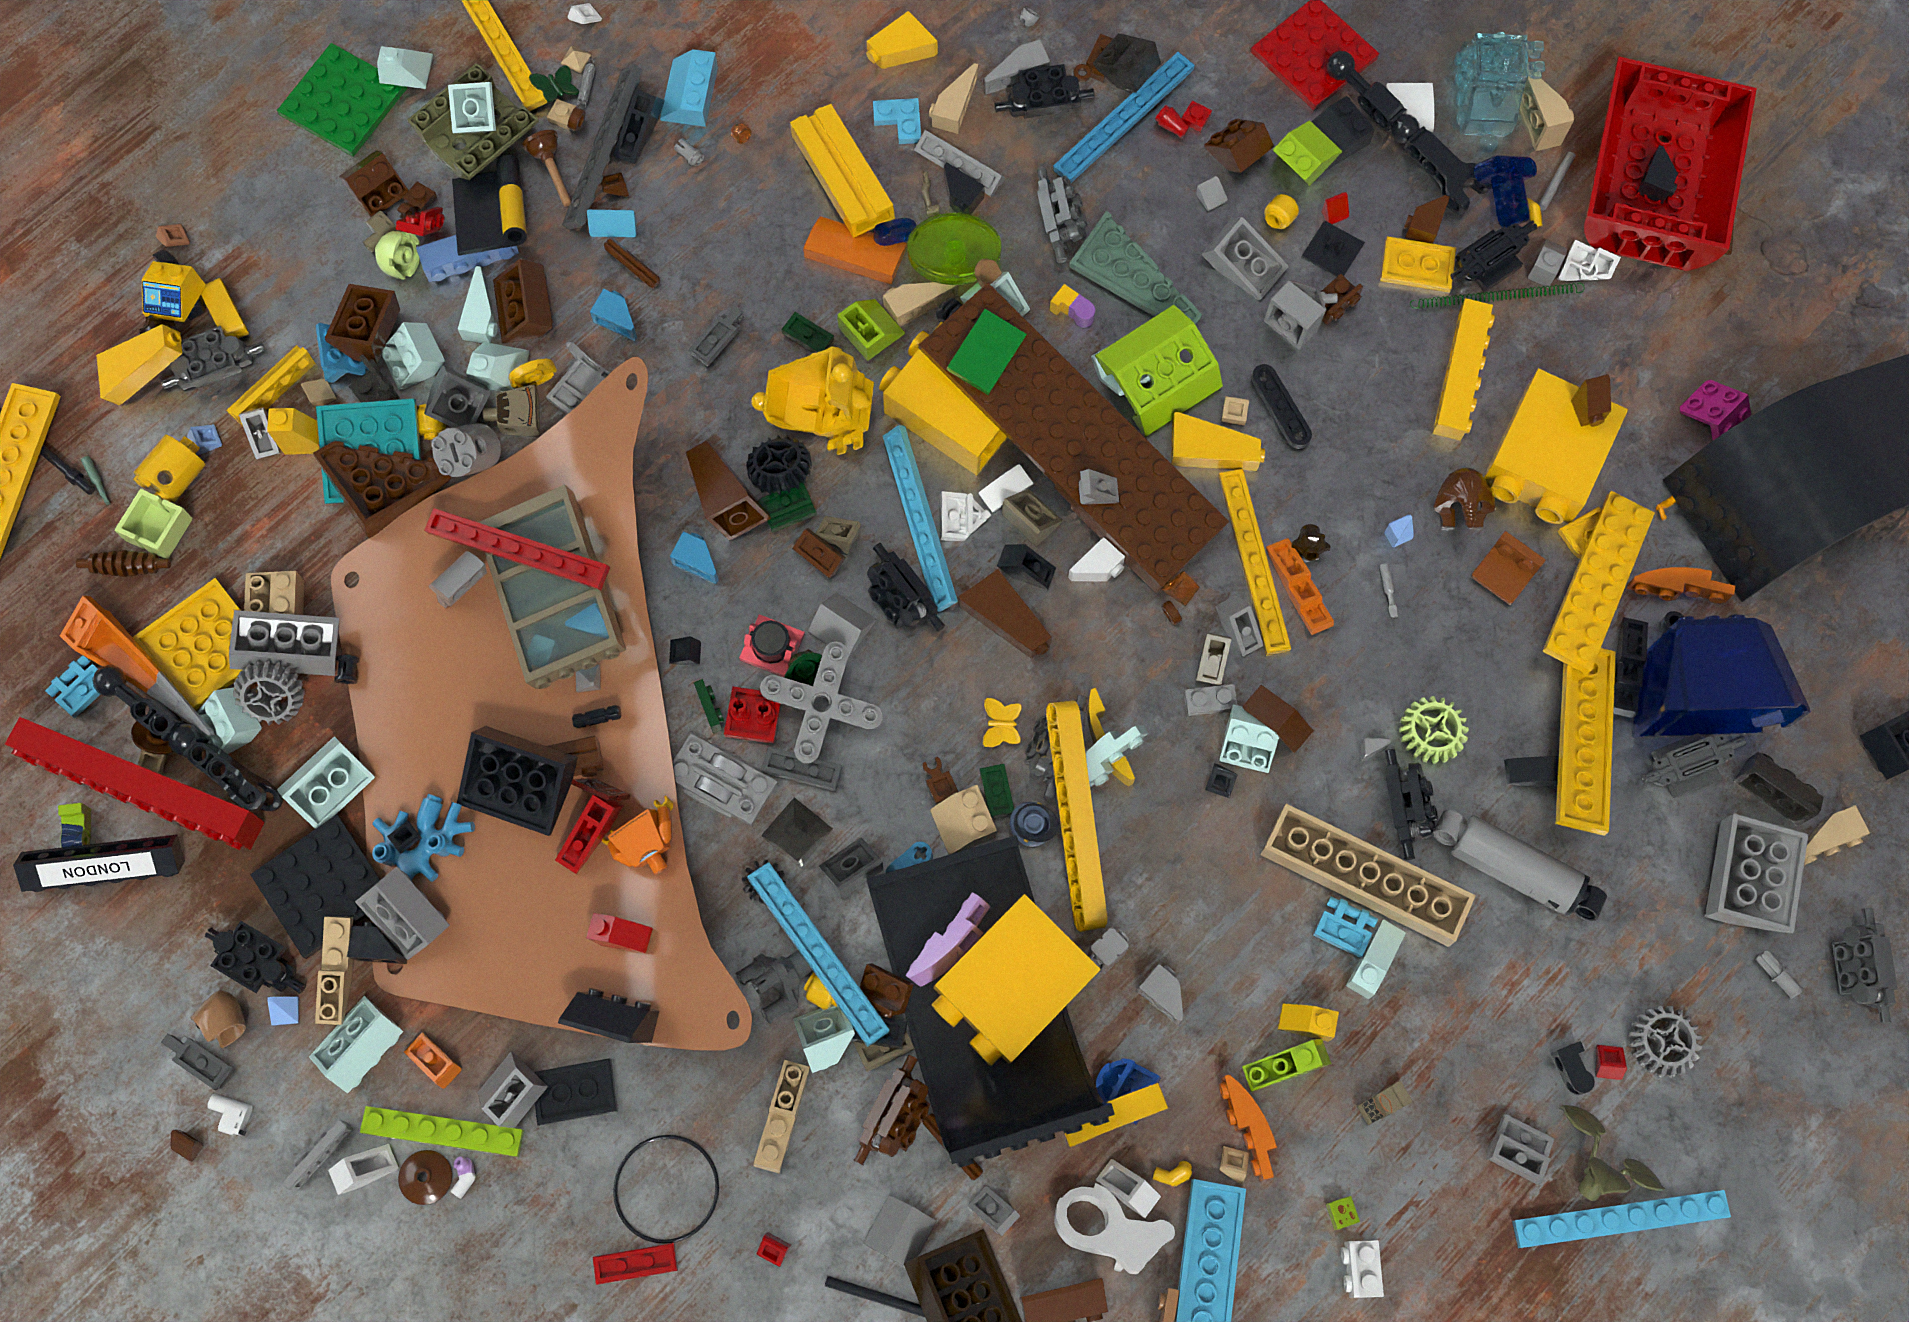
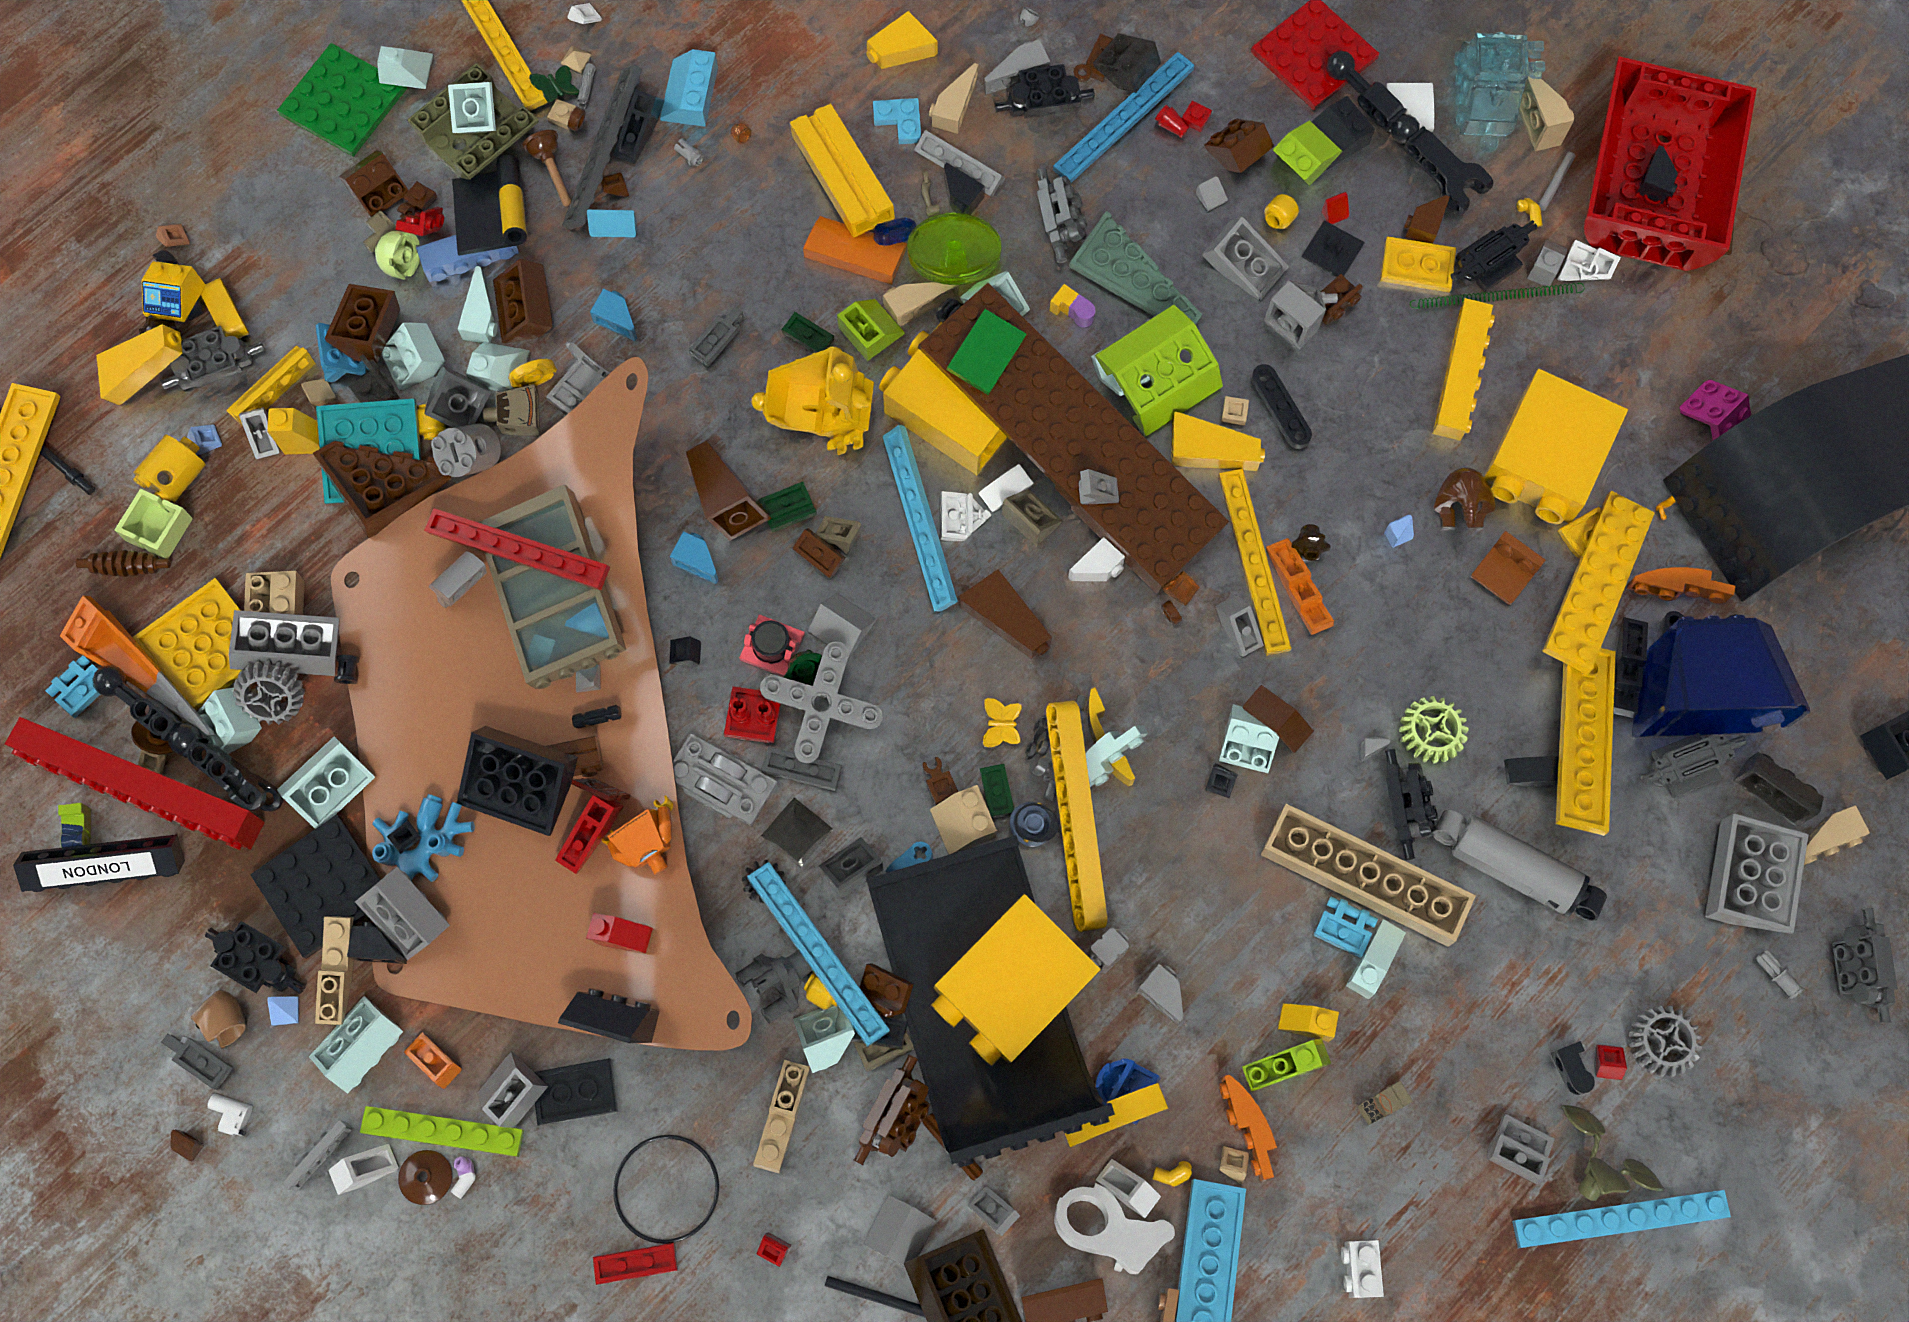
sand green piece [81,456,110,505] -> none
reddish brown axle [604,238,660,288] -> none
dark green plate [693,679,724,734] -> none
black gear [746,435,812,496] -> none
black piece [867,543,946,632] -> none
lavender slope [906,892,991,987] -> none
medium nougat tile [975,258,1002,287] -> none
black slope [997,544,1056,589] -> none
light grey plate [1184,684,1238,716] -> none
slope [1196,633,1232,685] -> none
lime slope [1325,1196,1360,1230] -> none
light grey piece [1379,564,1399,618] -> none
clear blue beam [1474,155,1537,228] -> none
reddish brown slope [1571,374,1611,427] -> none

